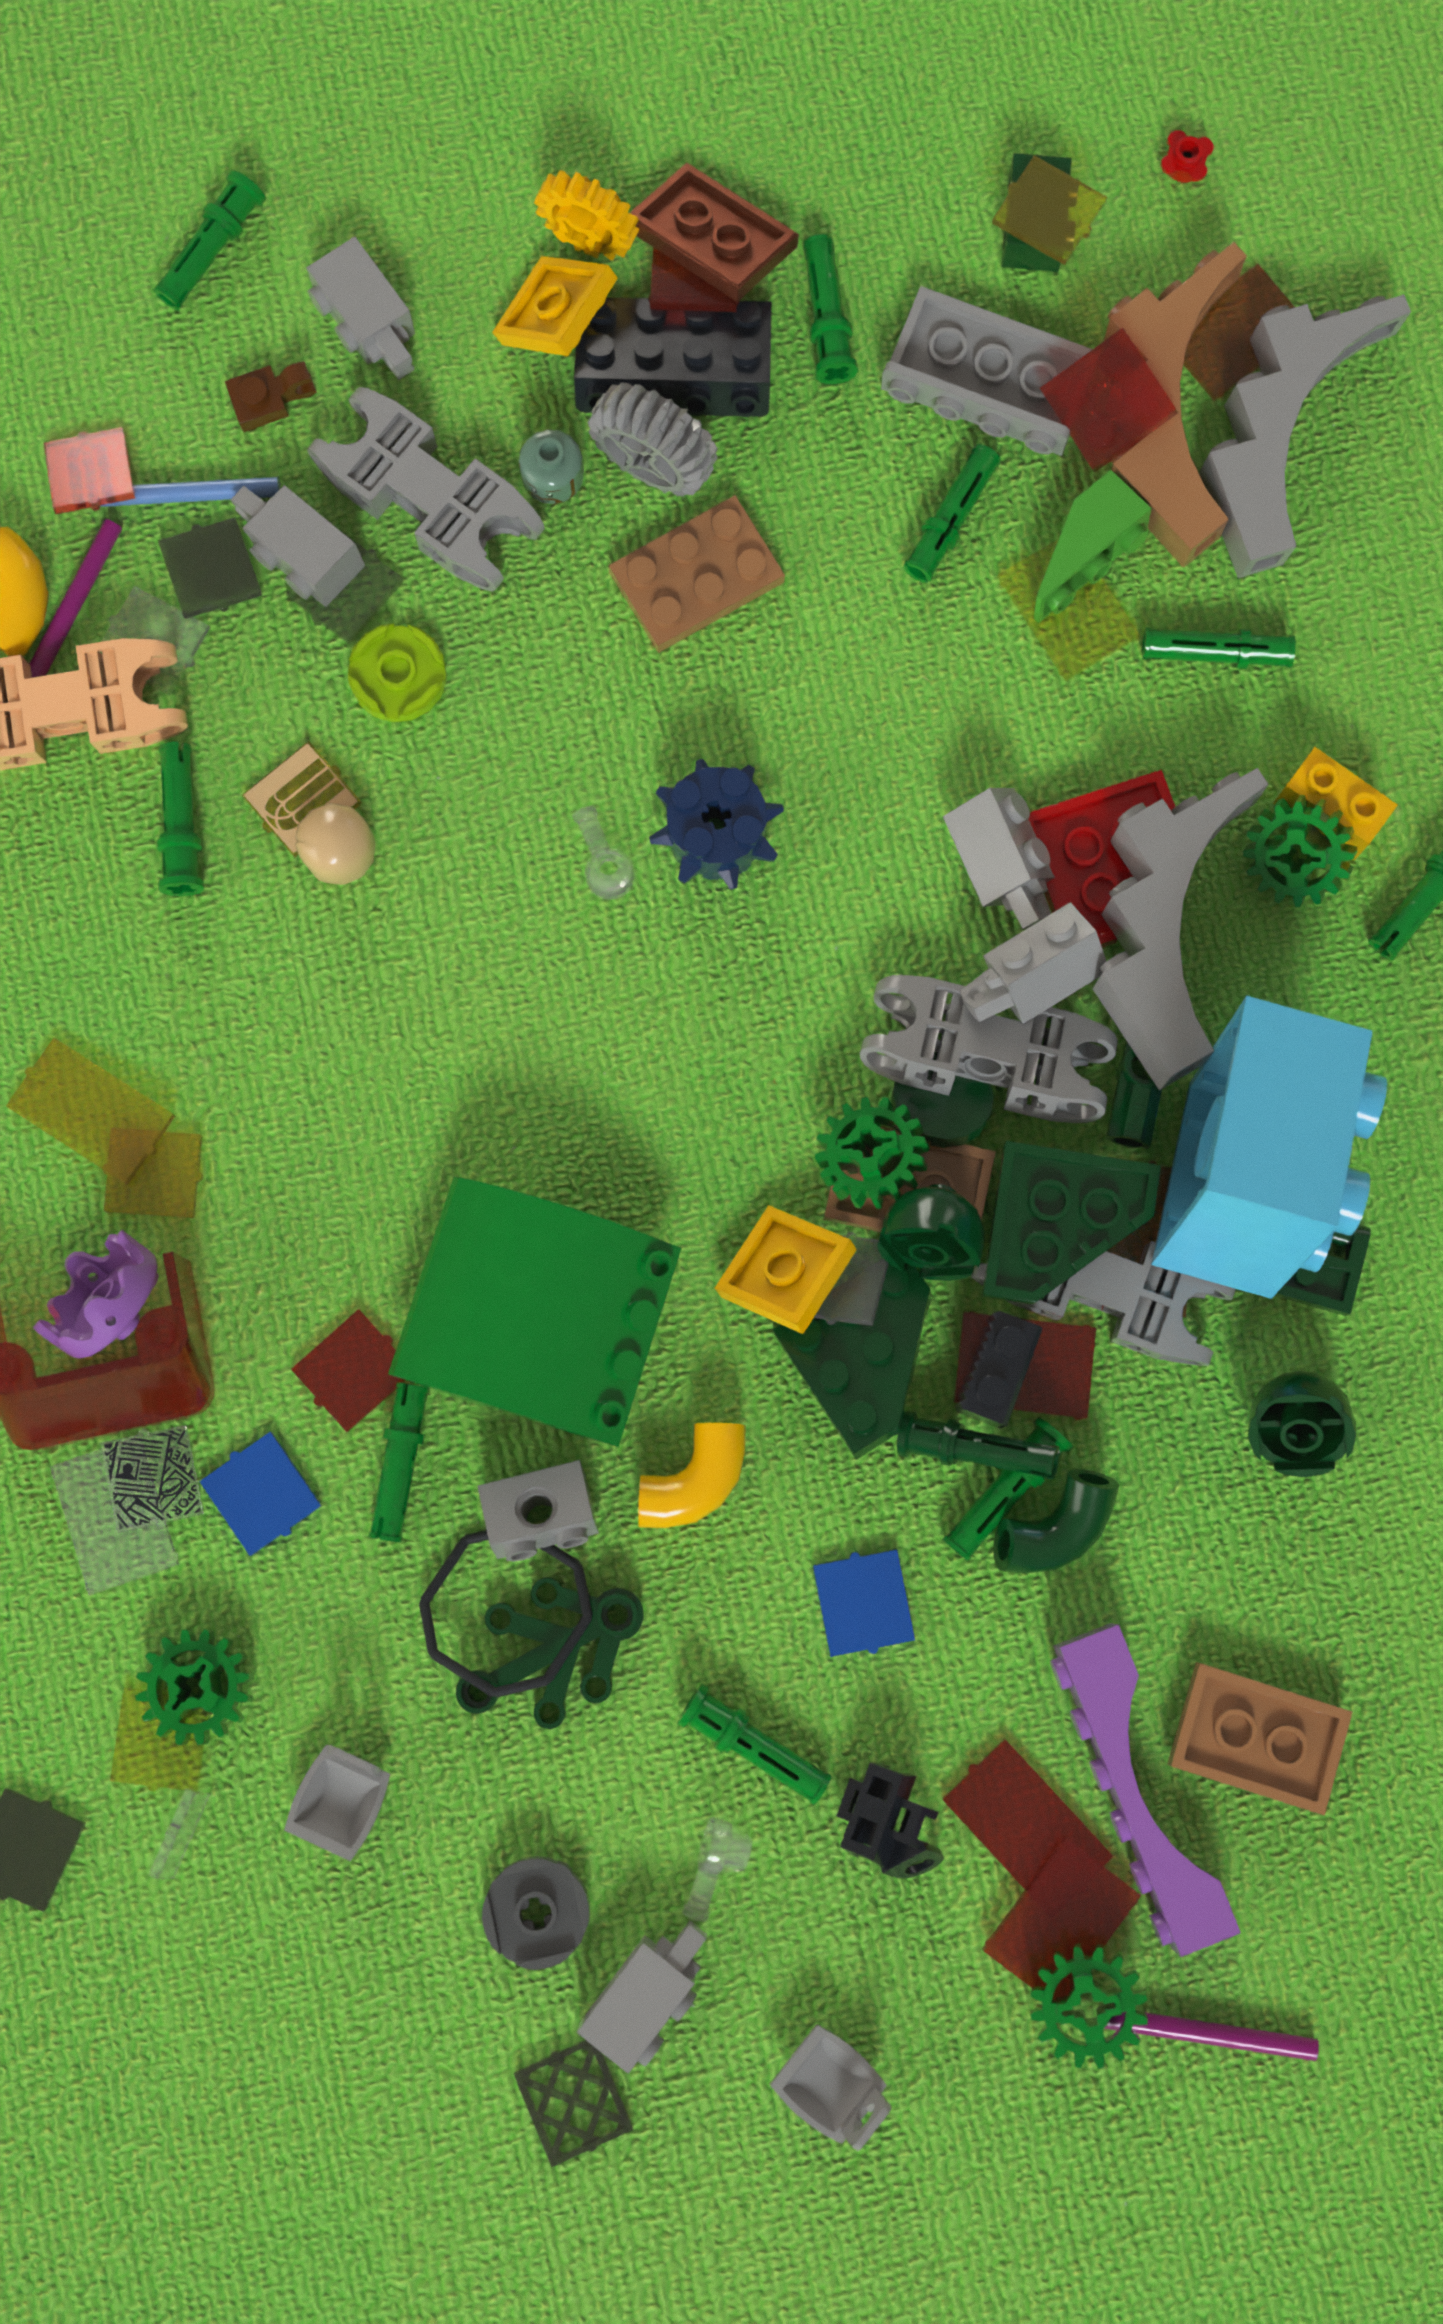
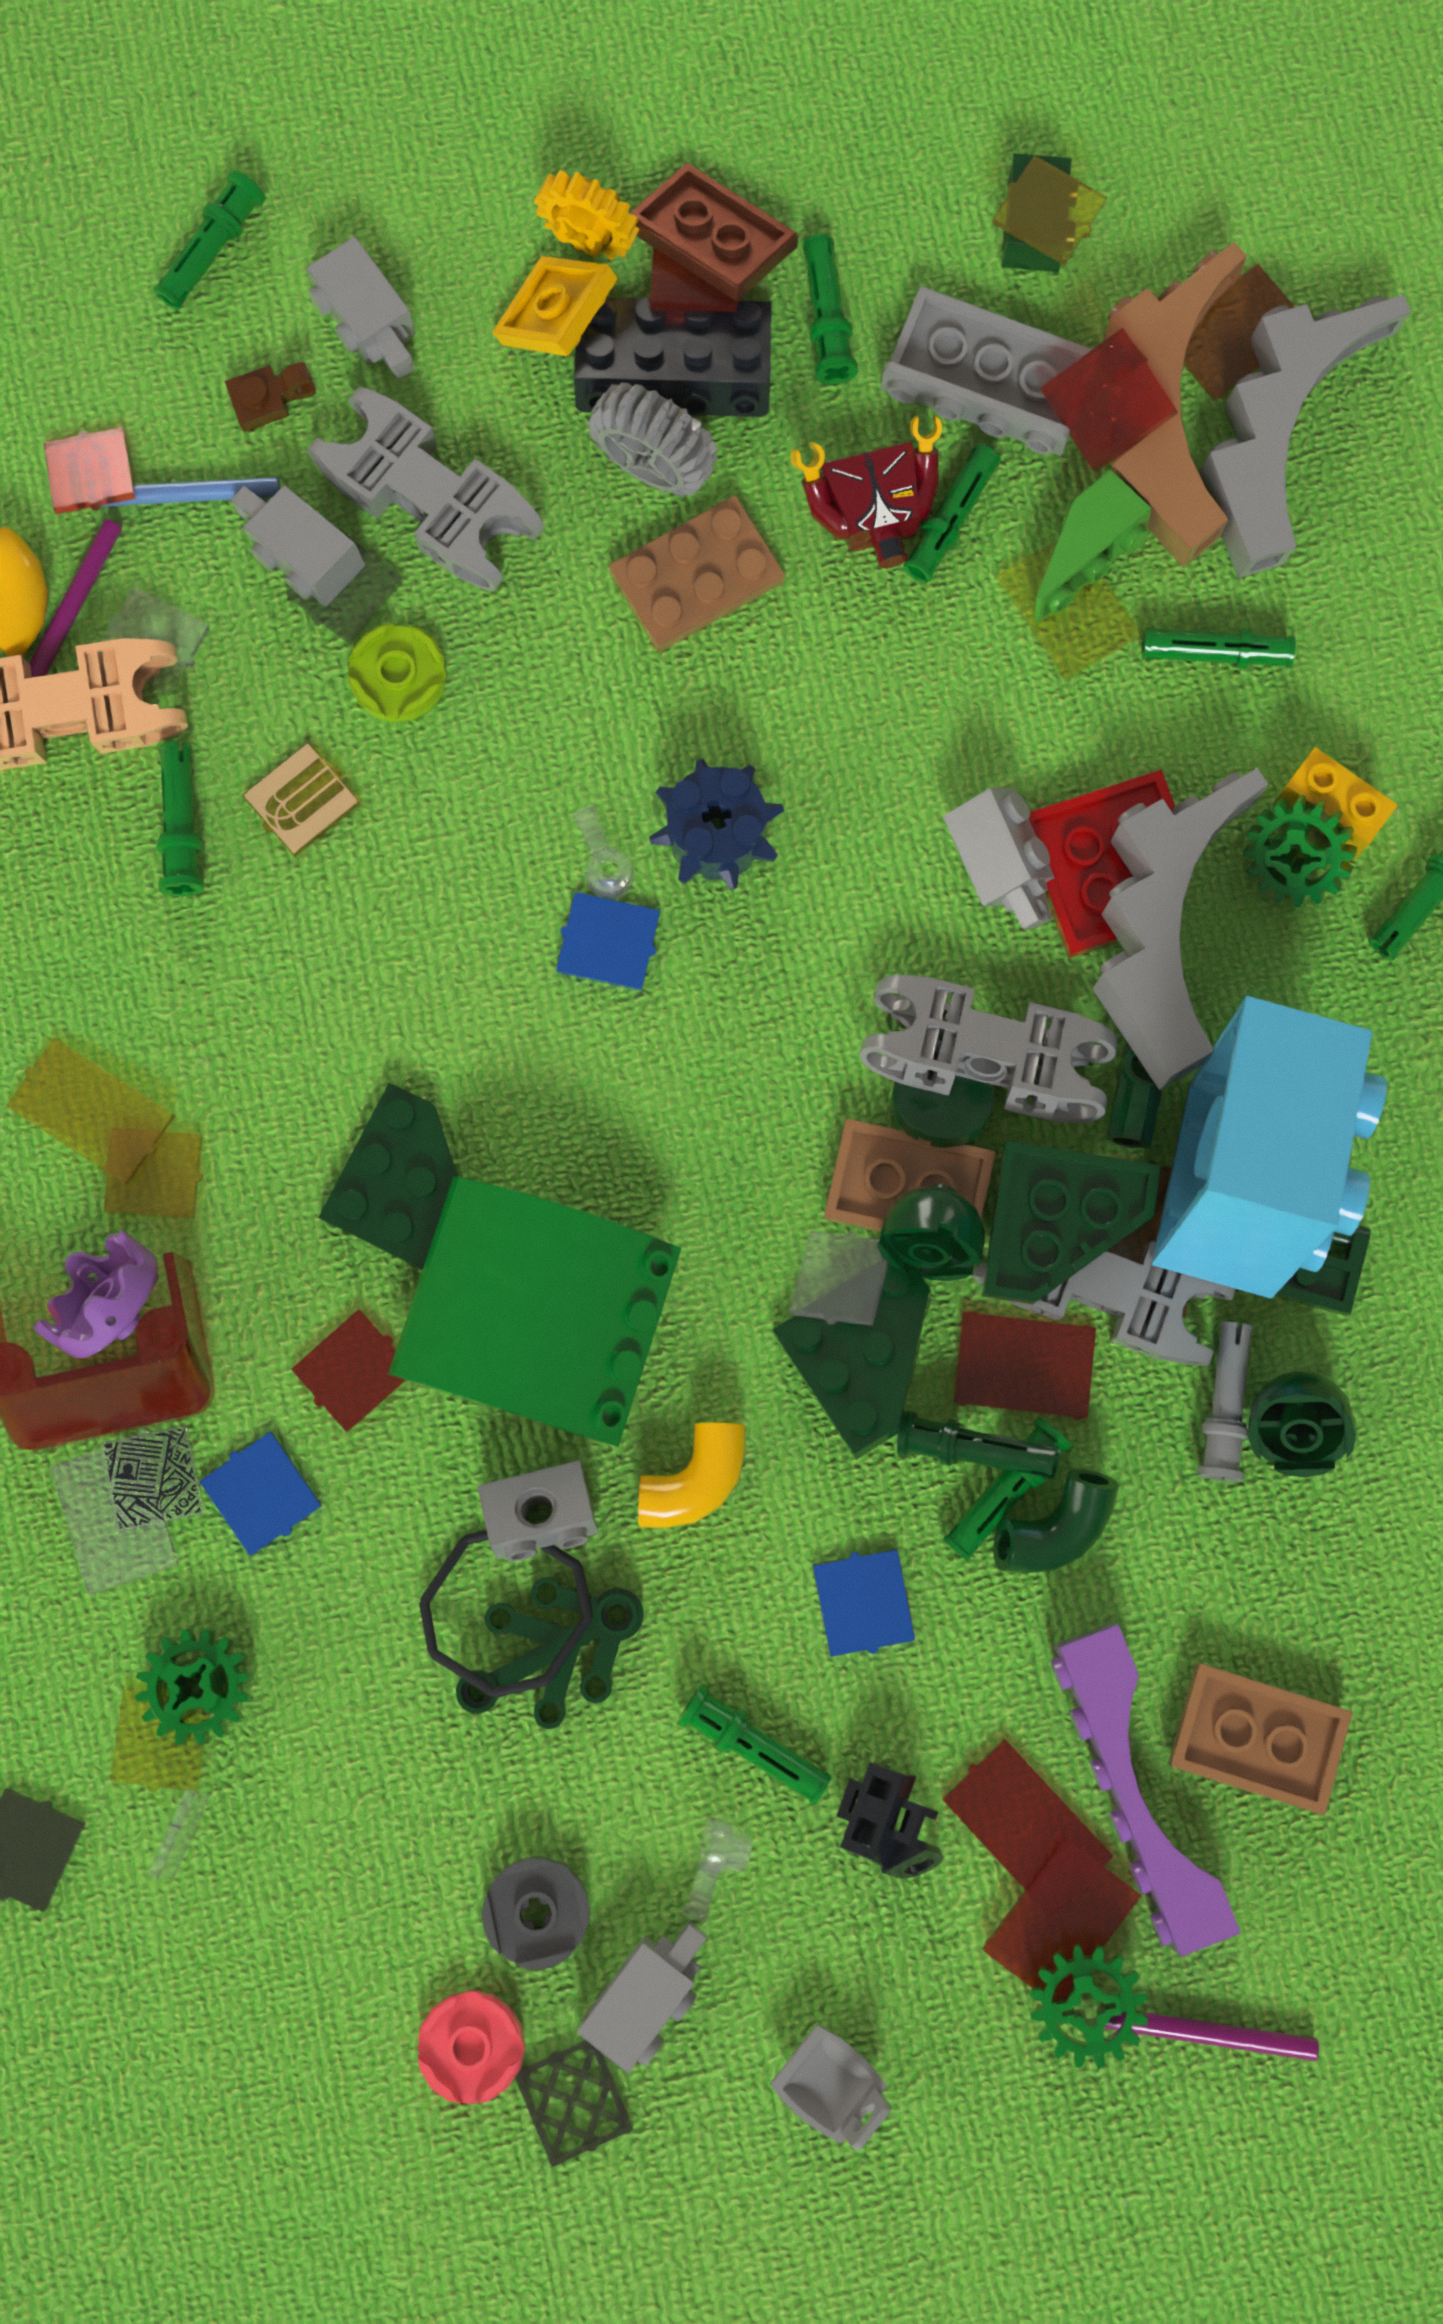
clear smoke piece [158,517,262,619] -> none
light grey piece [284,1744,390,1861] -> none
tan hair [295,803,376,885] -> none
green pin [368,1382,430,1542] -> none
sand green head [519,429,584,504] -> none
yellow plate [715,1205,857,1334] -> none
green gear [815,1097,930,1209] -> none
black brick [954,1311,1043,1429] -> none
light grey hinge [959,902,1107,1024] -> none
red plate [1161,130,1214,183] -> none
none -> dark green plate [318,1083,459,1270]
none -> coral tile [417,1990,526,2104]
none -> blue piece [556,892,660,991]
none -> dark red torso [790,414,942,569]
none -> light grey pin [1197,1322,1253,1482]

